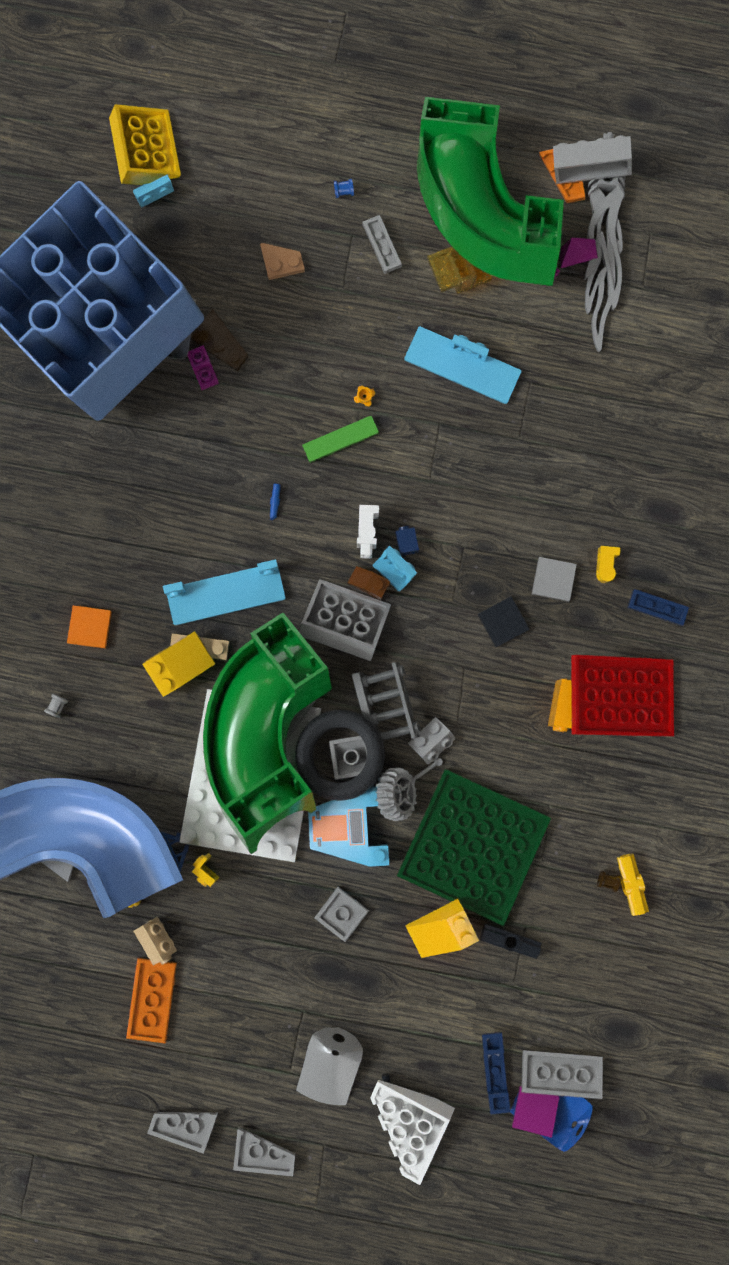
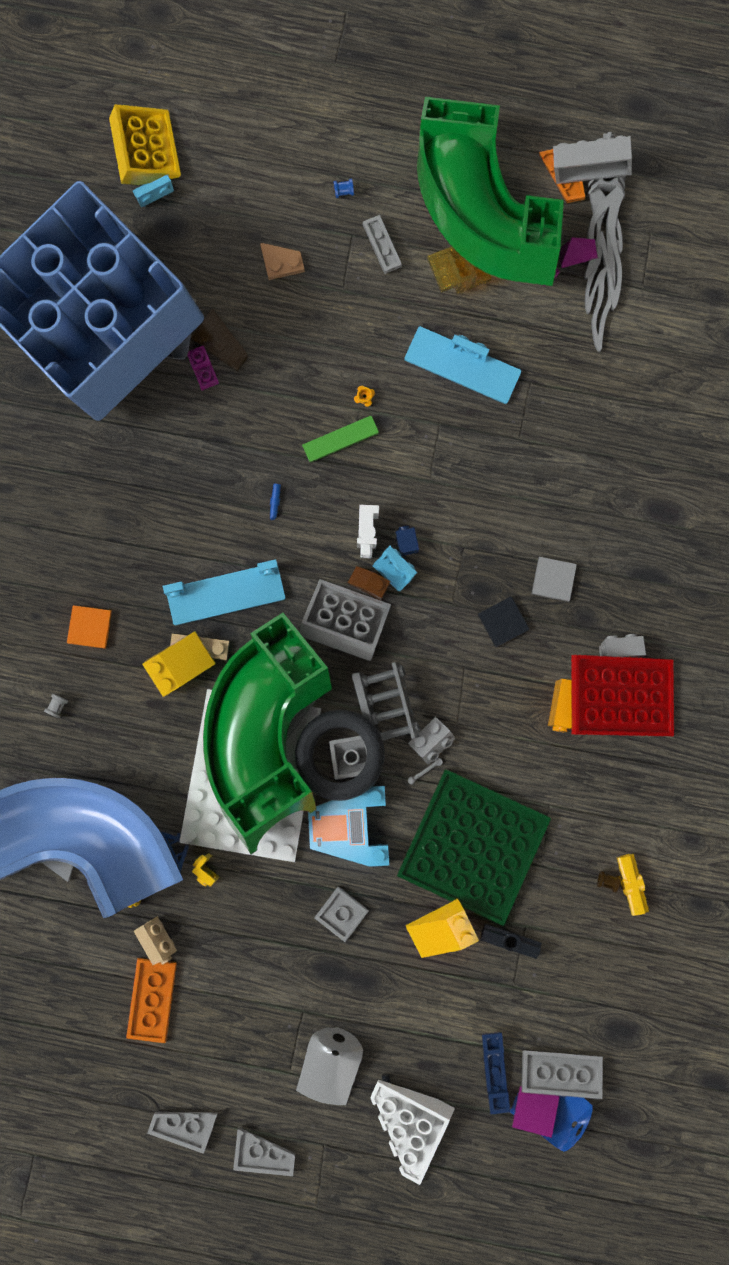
light grey gear [375,768,417,821] -> none
yellow leg [596,546,620,583] -> none
dark blue plate [627,589,689,626] -> none
none -> light grey brick [599,634,646,658]

